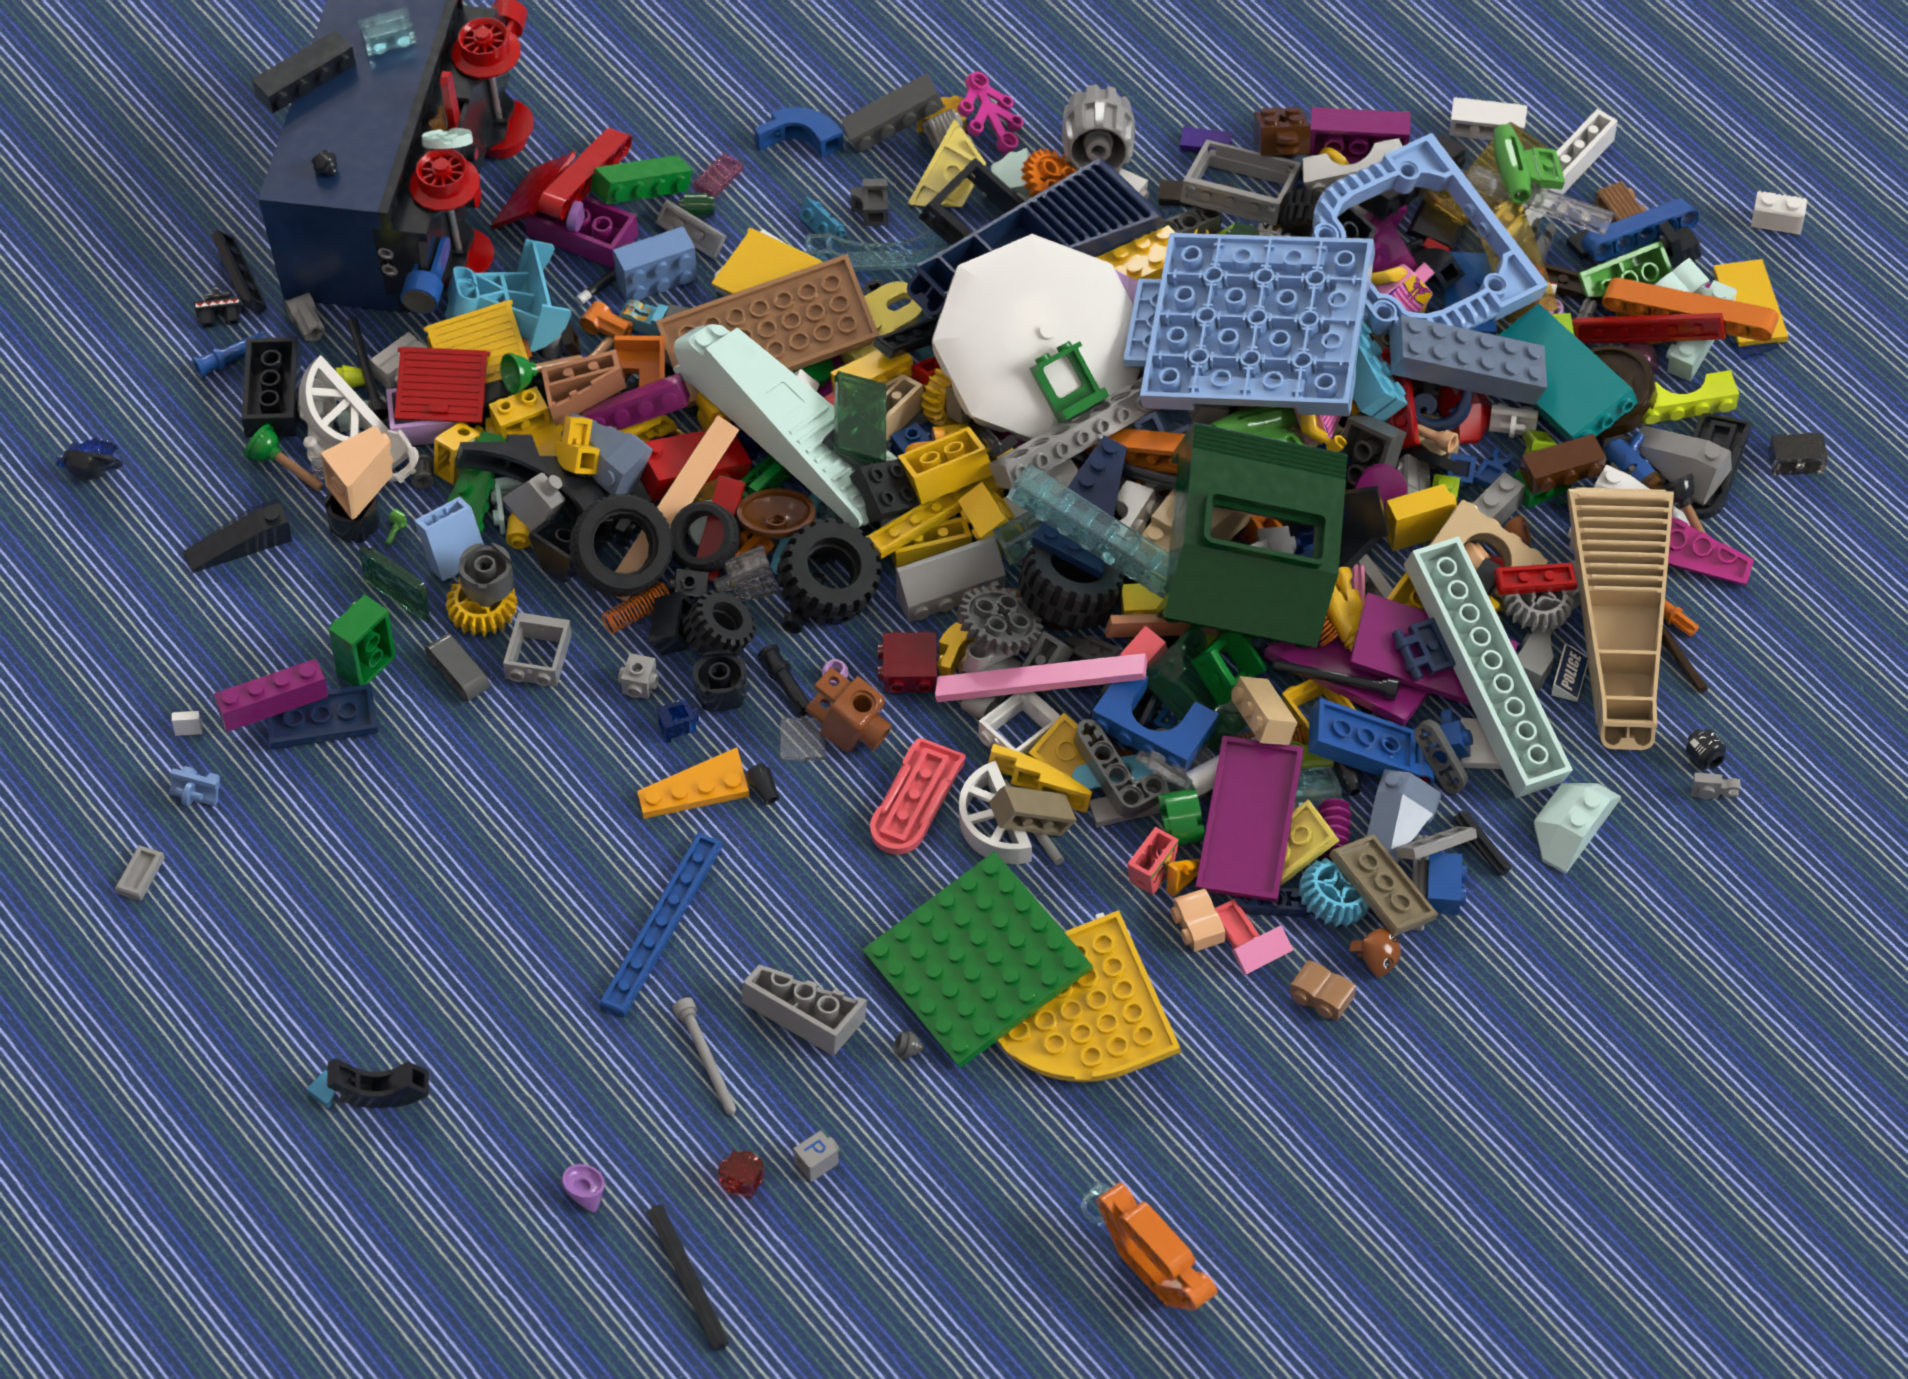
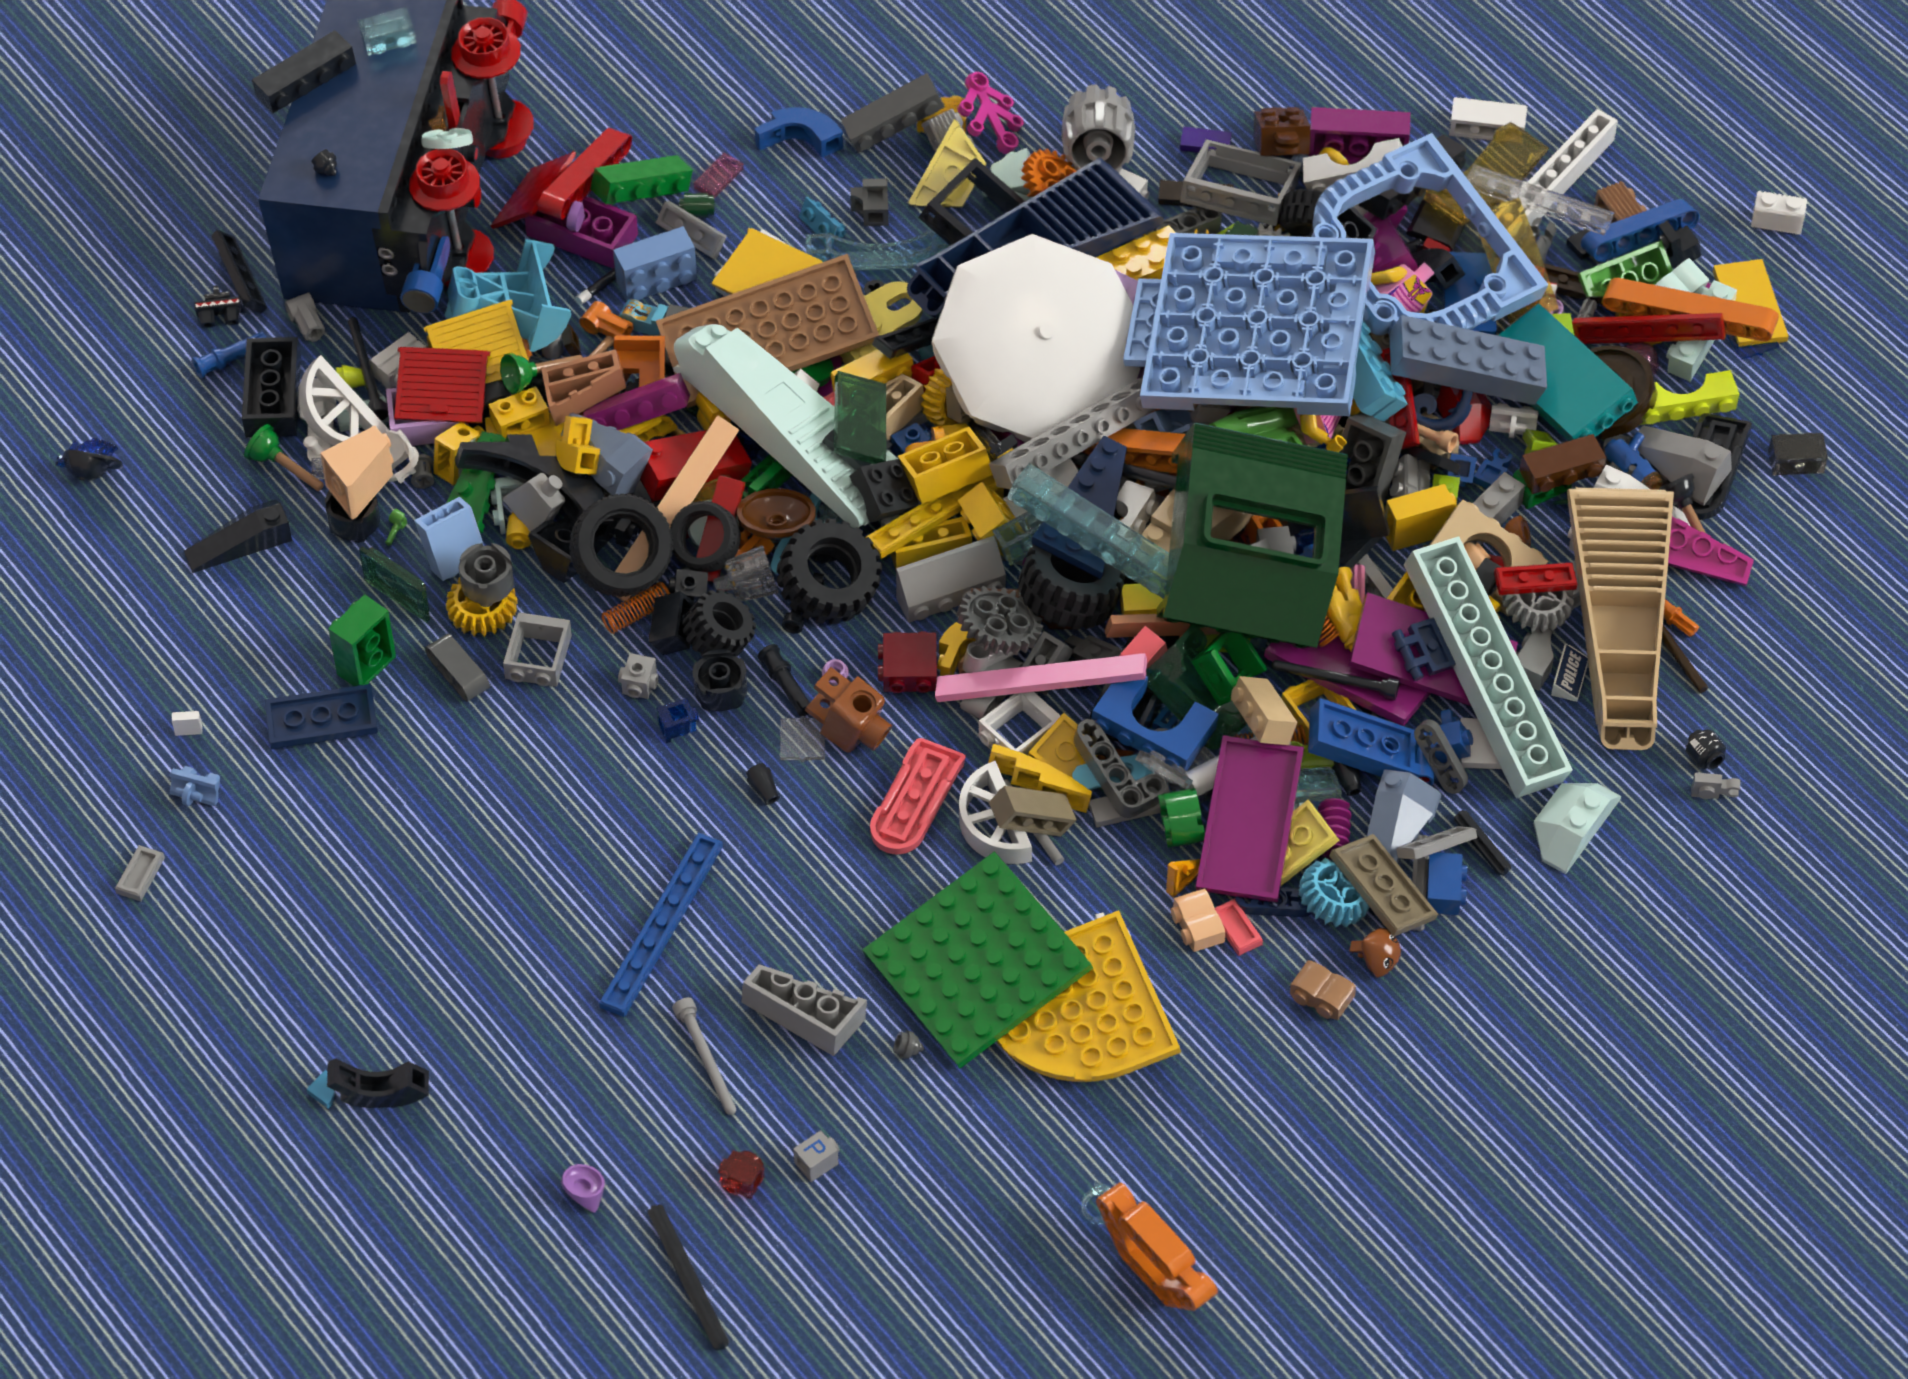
magenta brick [214,659,328,732] -> none
light orange wing [637,747,749,819] -> none
green window [1029,341,1109,423] -> none
coral torso [1127,827,1179,894] -> none
bright pink tile [1232,925,1293,975] -> none
magenta tile [1355,464,1407,510] -> none
bright green plate [1494,124,1565,204] -> none

